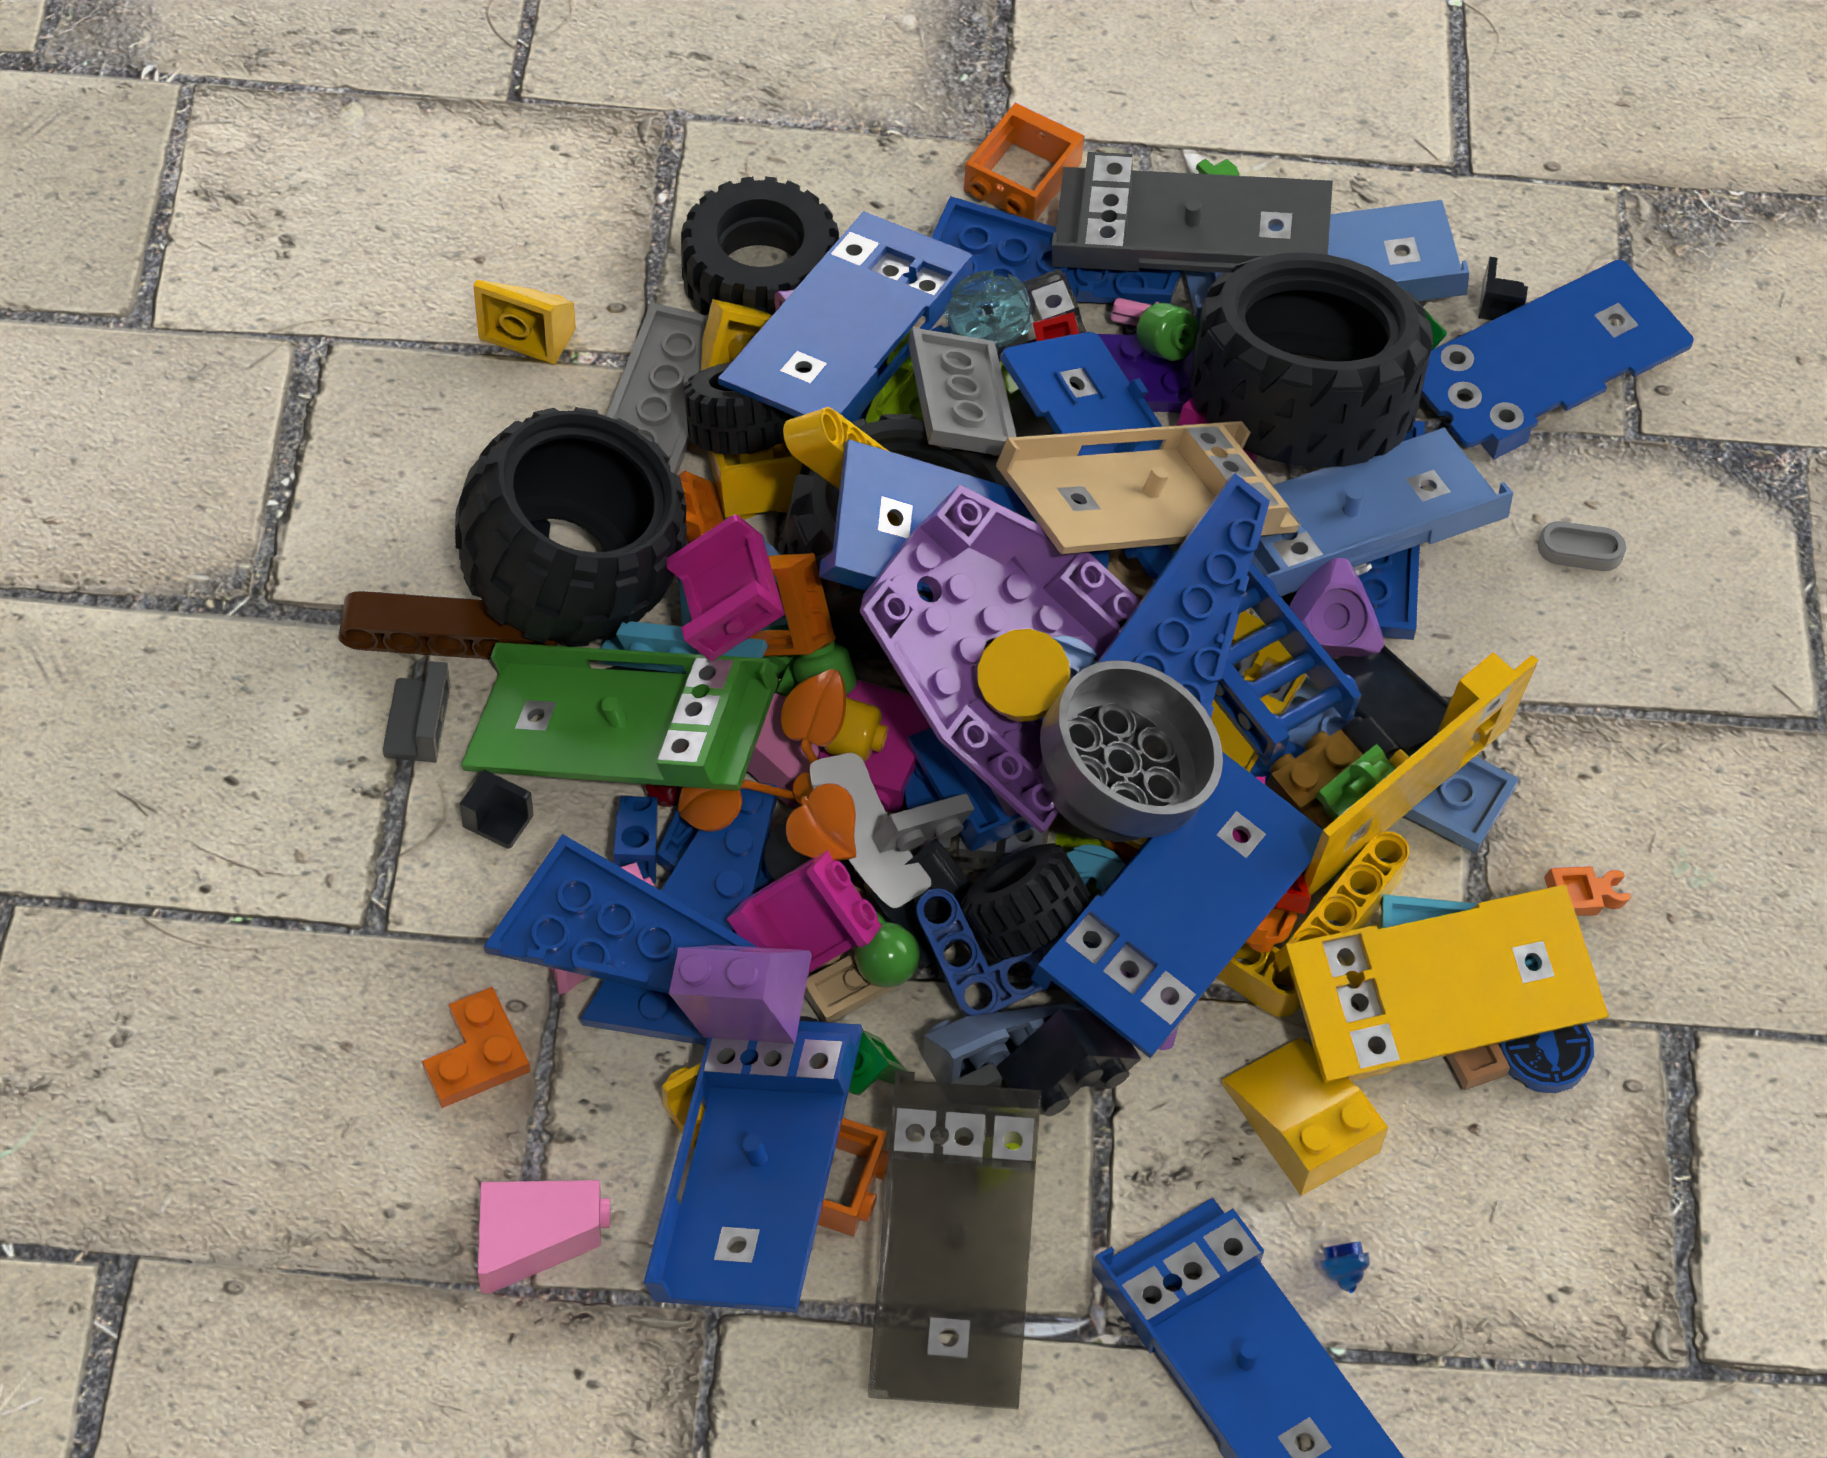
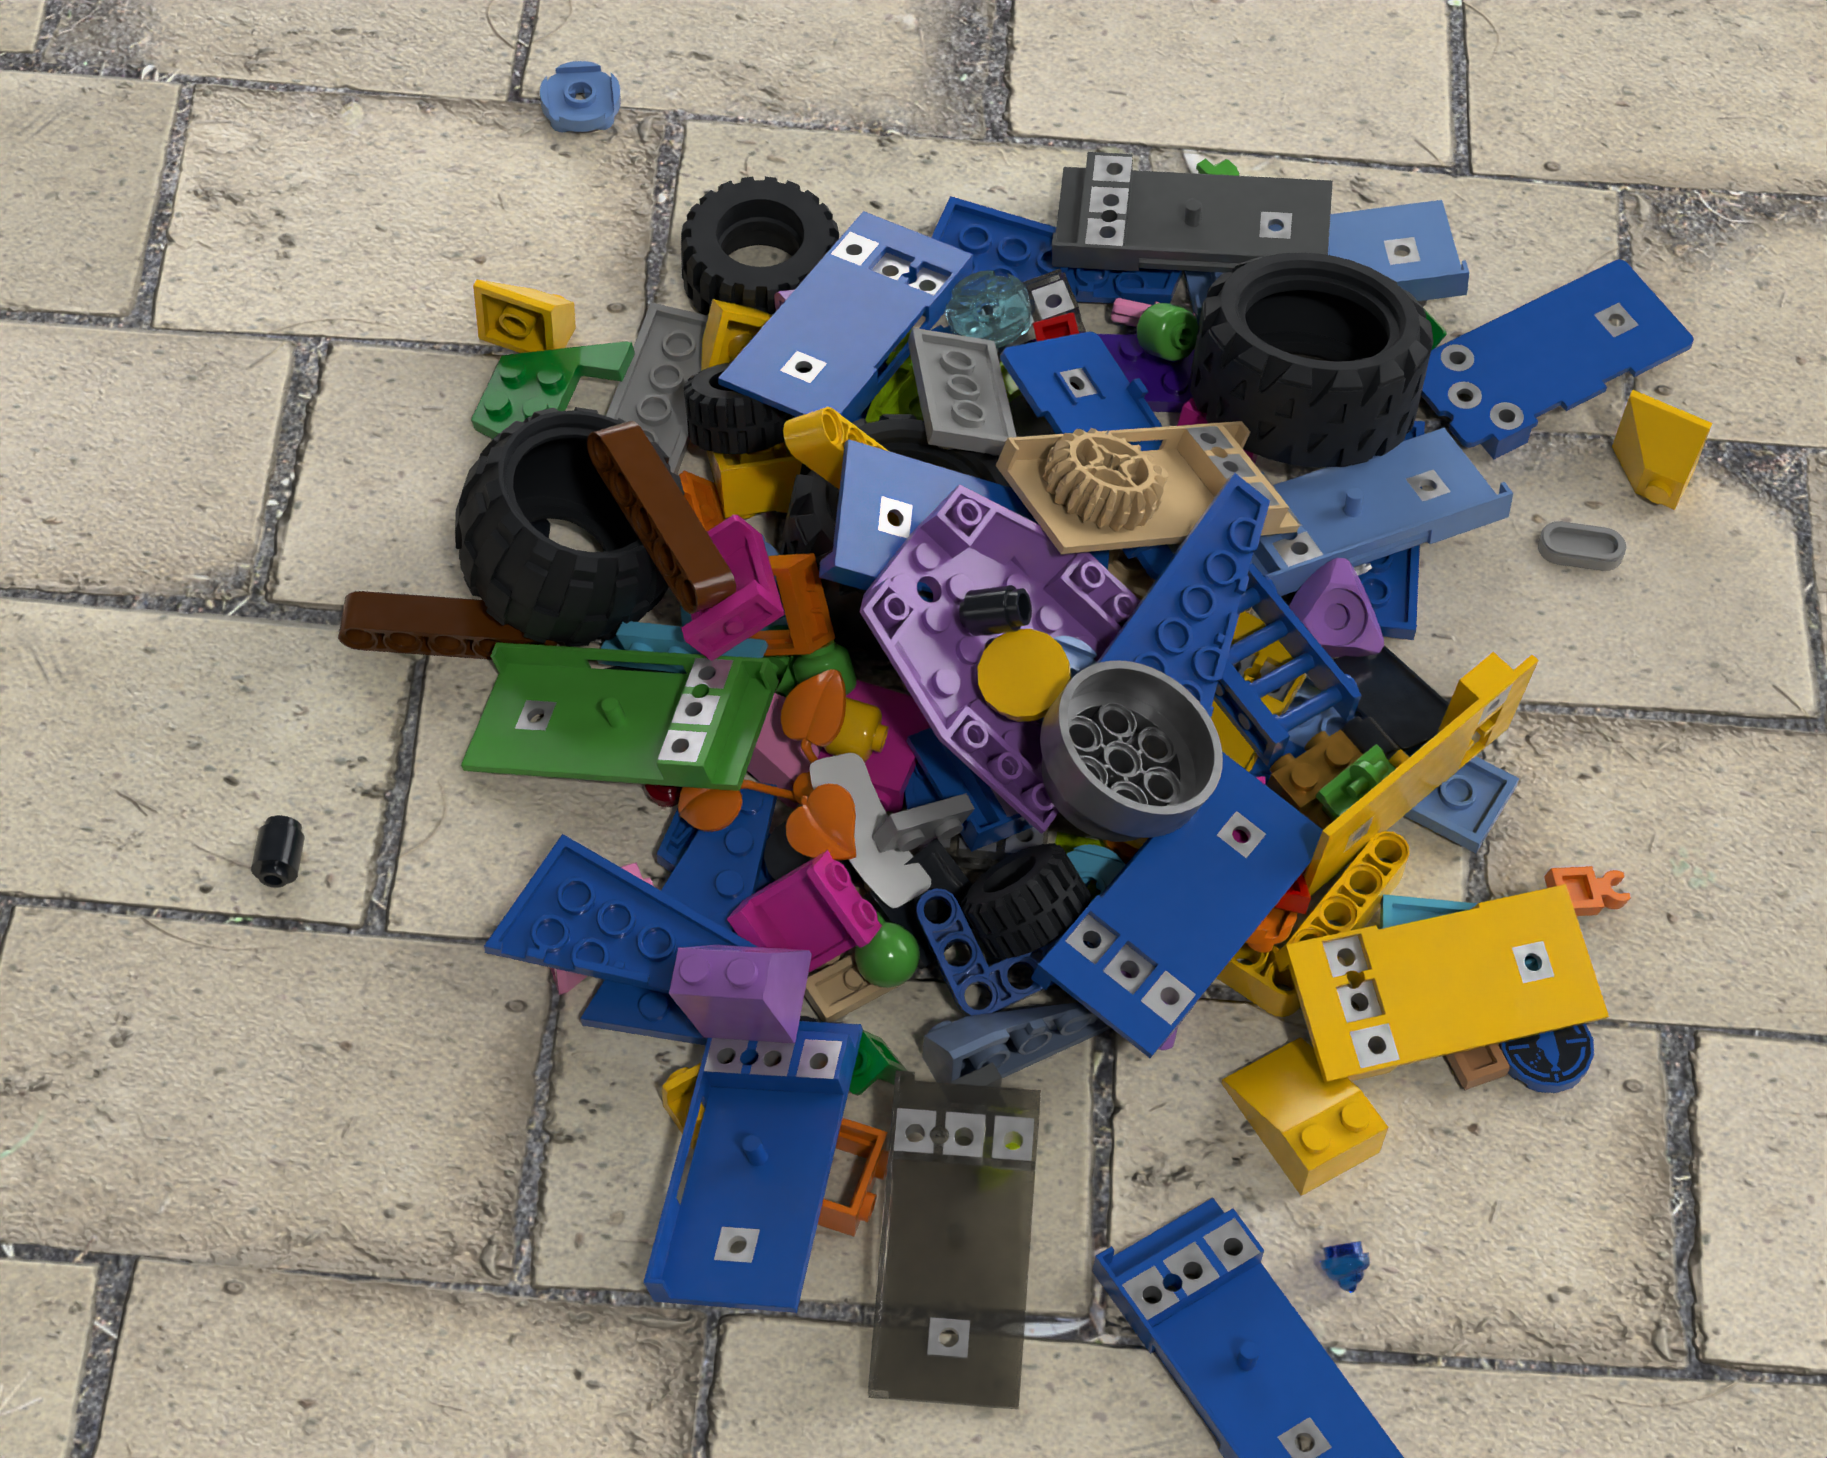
dark grey panel [383,661,451,763] -> none
orange plate [422,986,530,1108] -> none
black panel [460,770,534,849] -> none
bright pink slope [478,1180,611,1294] -> none
blue leg [613,795,658,884] -> none
orange window [964,102,1085,221] -> none
black brick [996,1009,1141,1116] -> none
black panel [1478,256,1528,321] -> none
none -> black brick [251,815,305,888]
none -> green wing [471,341,635,439]
none -> medium blue plate [540,61,621,132]
none -> reddish brown beam [587,421,737,614]
none -> black brick [959,585,1032,636]
none -> tan gear [1043,428,1166,532]
none -> yellow slope [1612,390,1713,510]

